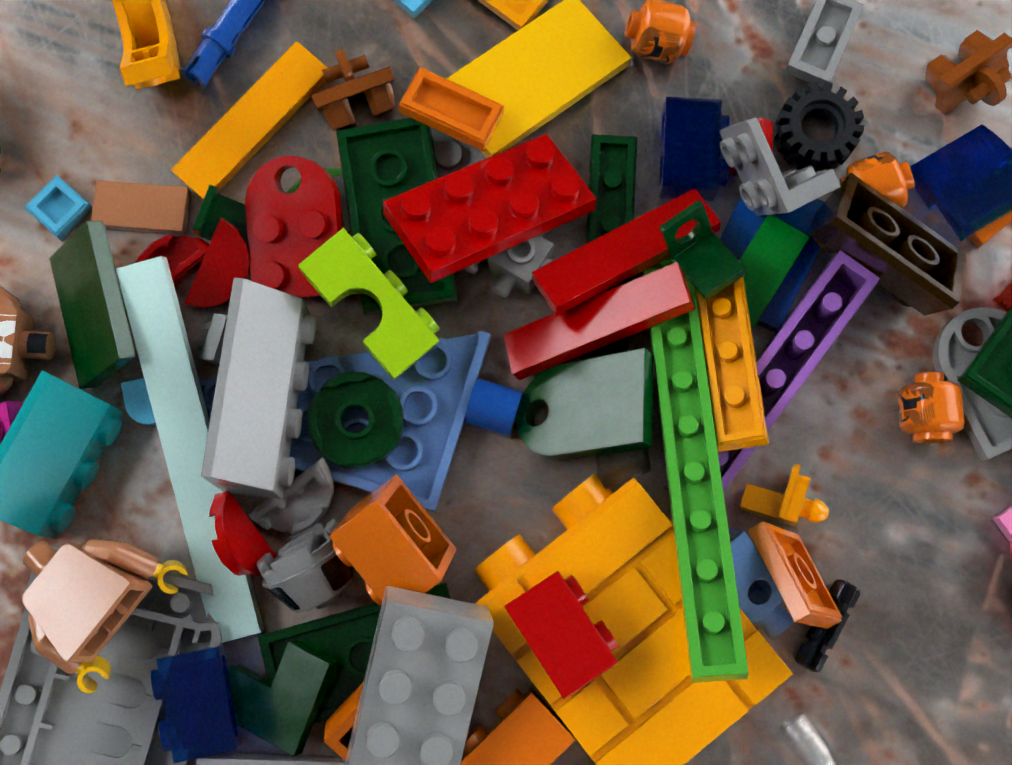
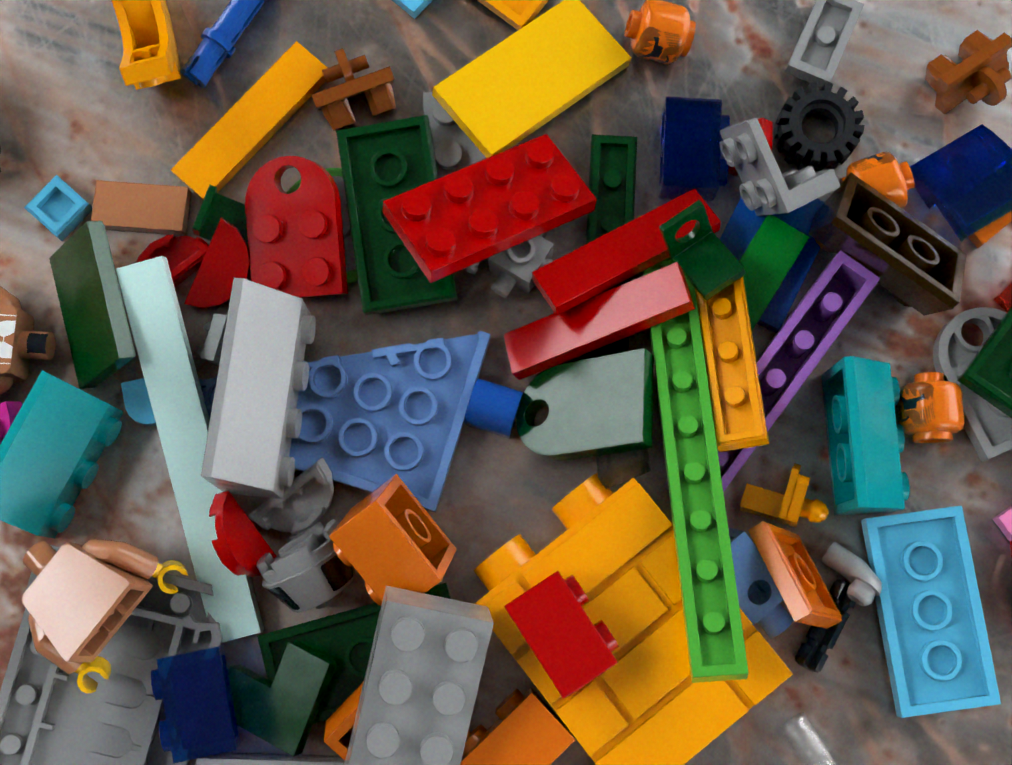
lime arch [298,227,440,381] -> none
dark green tile [307,372,404,469] -> none
orange tile [399,67,505,152] -> none
none -> teal slope [821,356,910,516]
none -> light grey arm [821,542,882,606]
none -> medium azure plate [861,506,1001,718]

